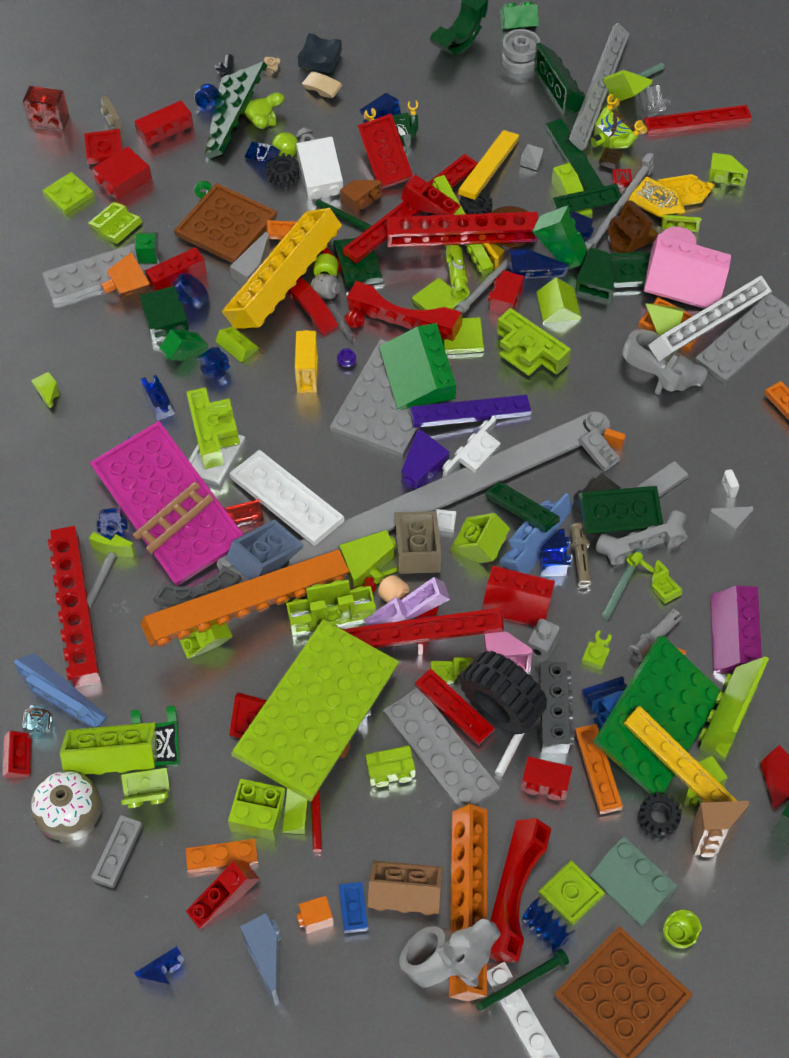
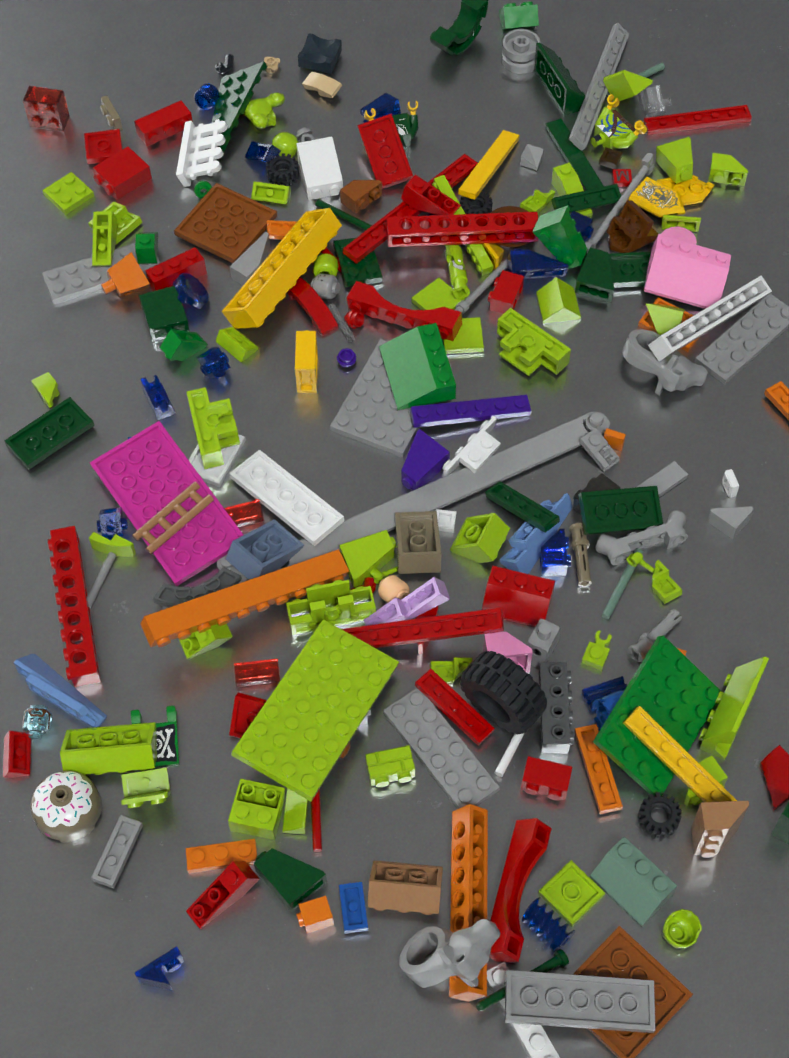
sand blue slope [240,913,281,1005] -> none
magenta slope [710,585,762,674] -> none
none -> dark green plate [4,397,95,470]
none -> lime slope [92,211,117,267]
none -> white fence [176,119,228,187]
none -> clear red plate [234,659,280,687]
none -> lime slope [251,181,291,205]
none -> dark green slope [254,848,327,912]
none -> light grey plate [505,970,655,1033]
none -> lime slope [520,190,555,214]
none -> lime slope [656,137,693,184]

